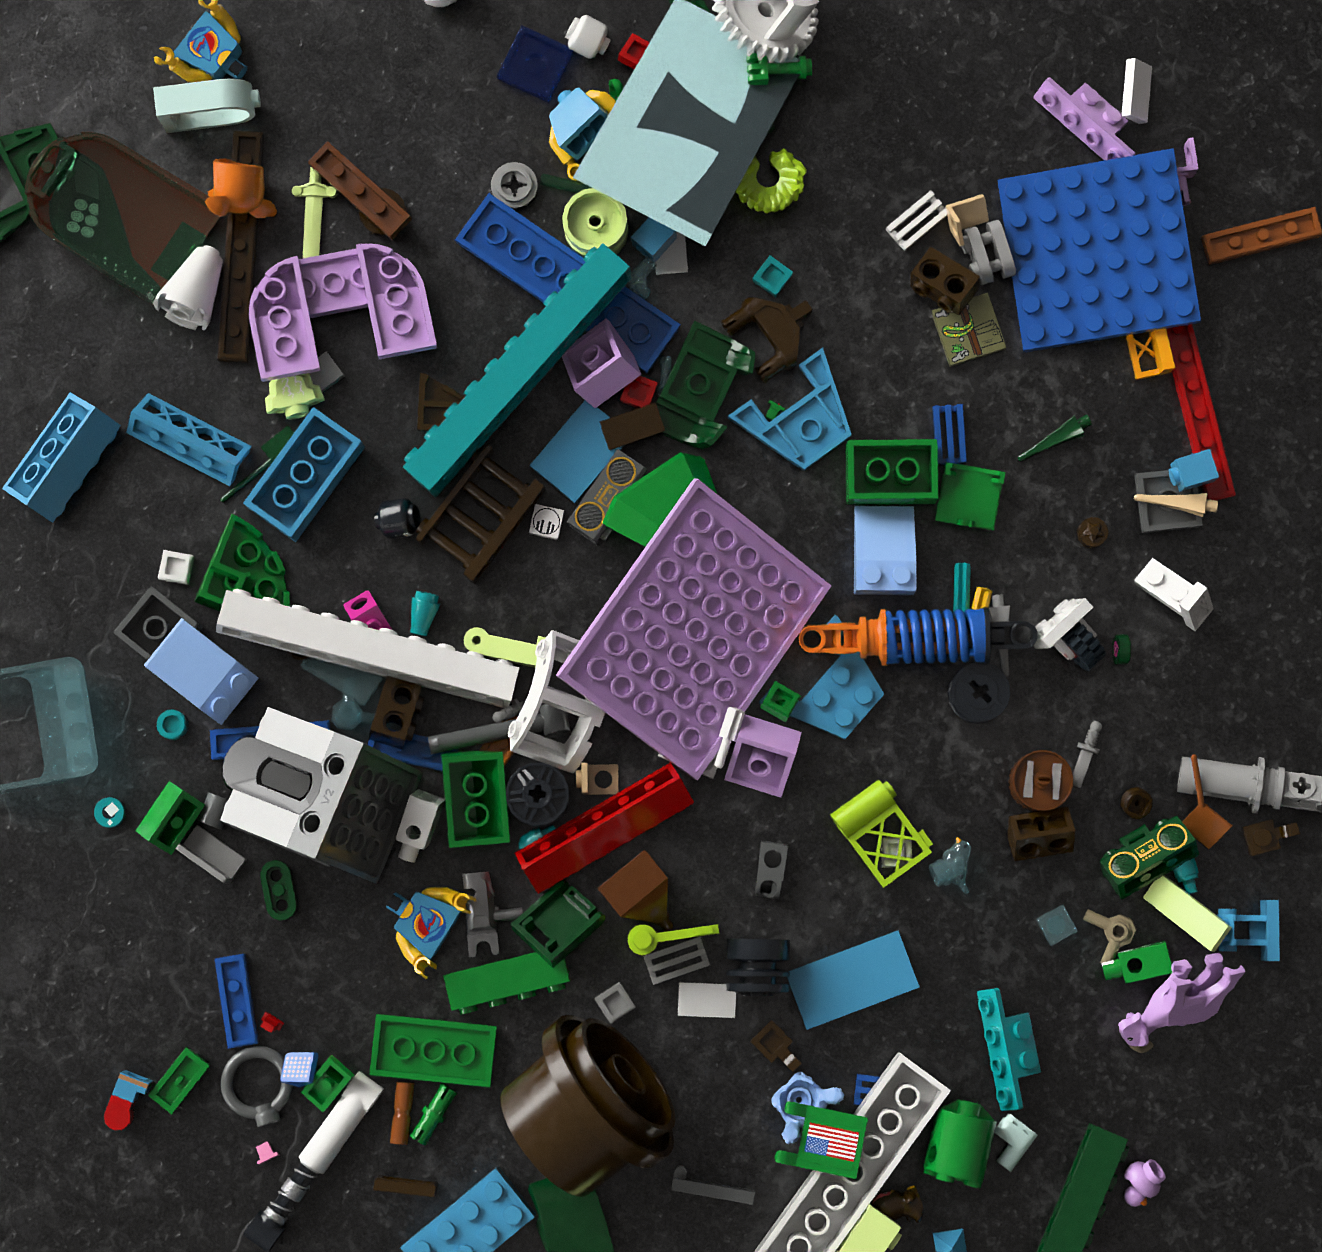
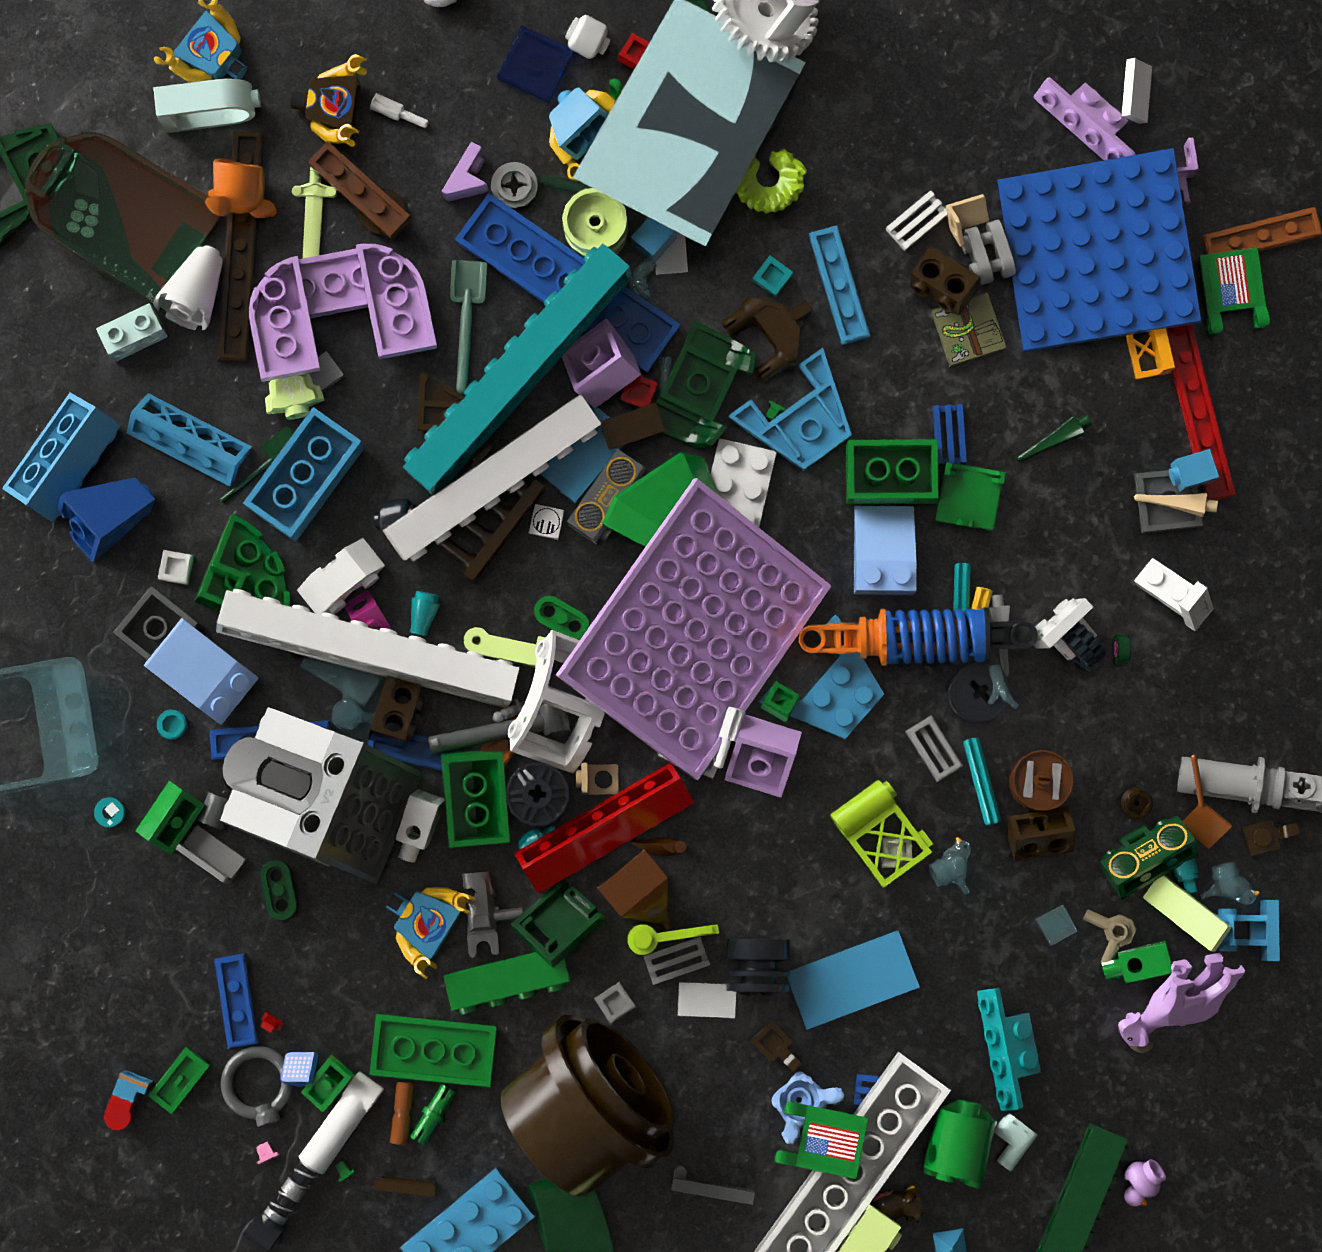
green hinge [746,53,812,85] -> none
dark grey leg [755,840,788,900] -> none
light grey piece [1073,721,1102,788] -> none
dark brown tile [1077,517,1108,548] -> none
none -> blue slope [57,478,155,563]
none -> light aqua brick [96,303,168,362]
none -> torso [291,54,367,147]
none -> white brick [297,538,385,615]
none -> green piece [335,1161,356,1183]
none -> white axle [370,93,429,128]
none -> white brick [383,395,601,562]
none -> lavender slope [442,142,489,202]
none -> sand green piece [450,260,487,395]
none -> green plate [534,596,590,640]
none -> reddish brown bar [632,837,689,855]
none -> white plate [711,438,777,527]
none -> dark azure tile [808,225,870,345]
none -> light grey tile [905,716,963,782]
none -> teal axle [963,737,1001,825]
none -> clear light blue bar [988,664,1019,709]
none -> green flag [1198,248,1270,335]
none -> clear light blue animal [1200,862,1260,905]

